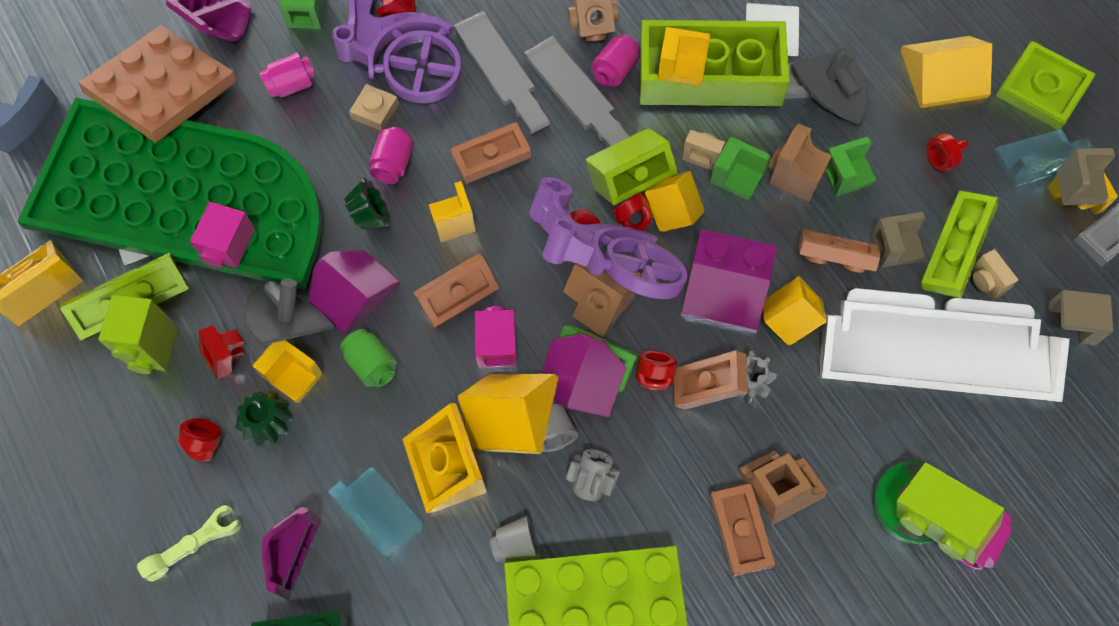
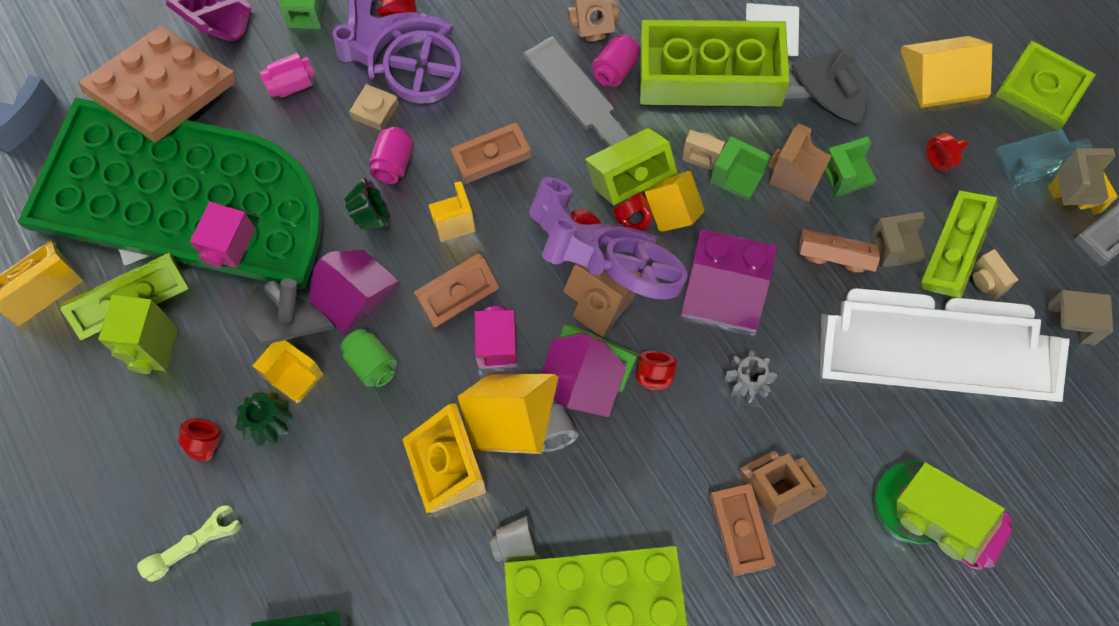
red tile [198,325,245,380] -> none
magenta slope [262,507,321,600] -> none
clear light blue panel [328,468,424,560] -> none
light grey piece [453,11,550,134] -> none
light grey gear [565,449,620,501] -> none
yellow panel [658,27,711,86] -> none
nougat plate [674,350,748,410] -> none
yellow panel [763,276,827,345] -> none

